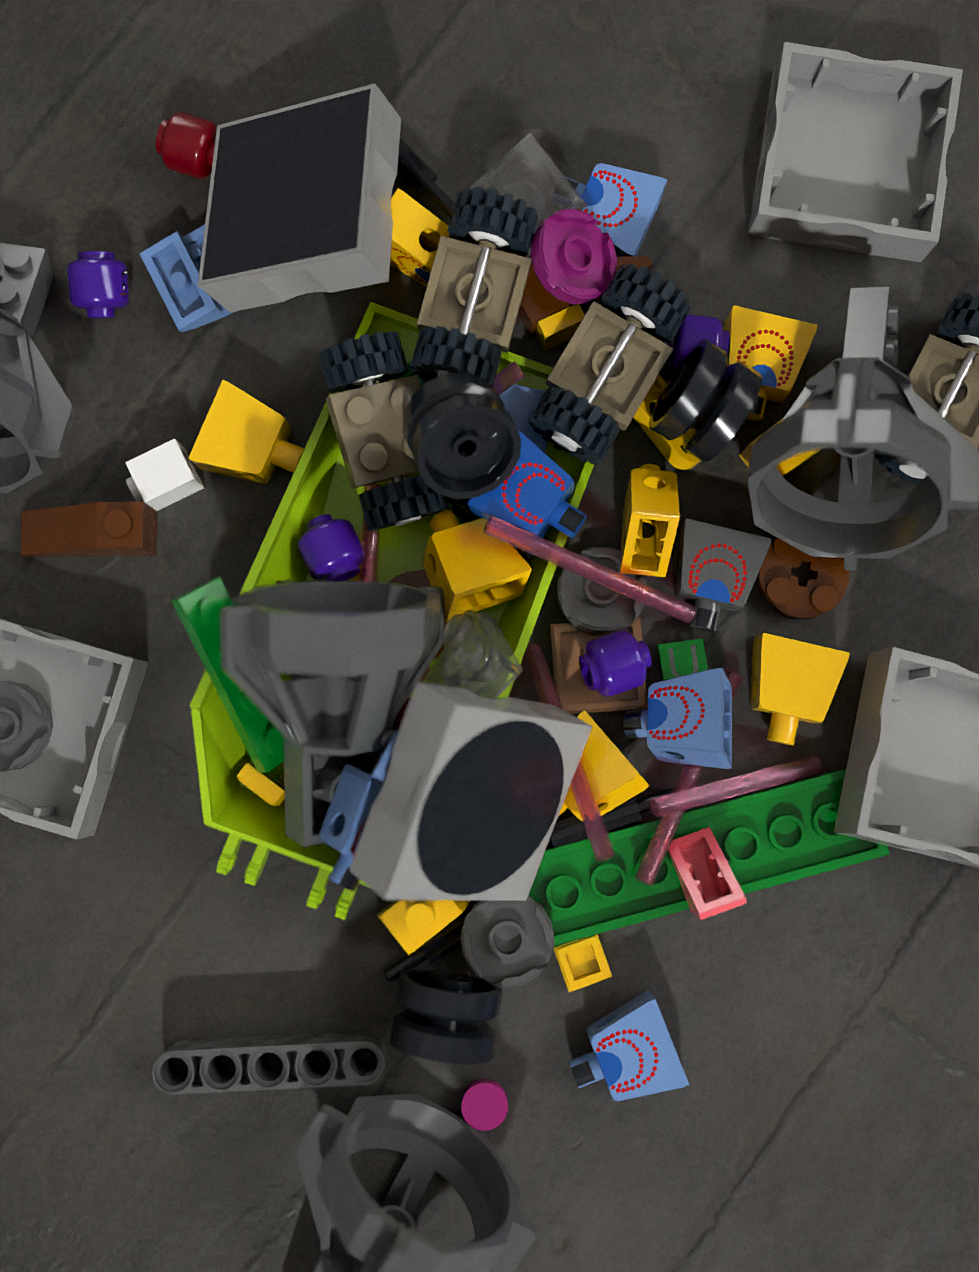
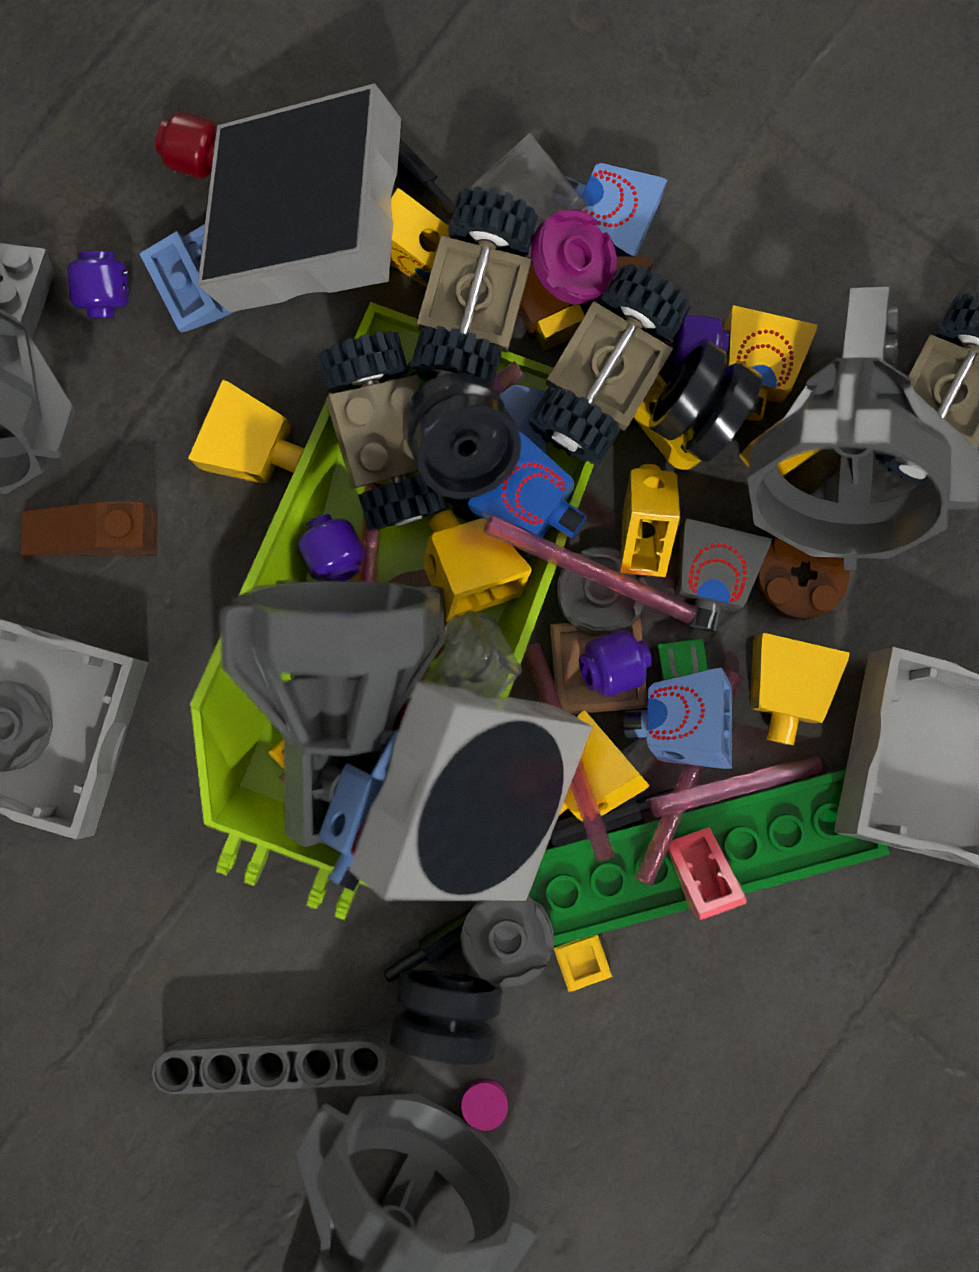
white brick [125,439,204,511] -> none
green plate [171,578,284,773] -> none
yellow tile [237,763,285,807] -> none
yellow torso [377,900,471,955] -> none
medium blue torso [568,990,689,1101] -> none
light grey tile [748,42,963,263] -> none

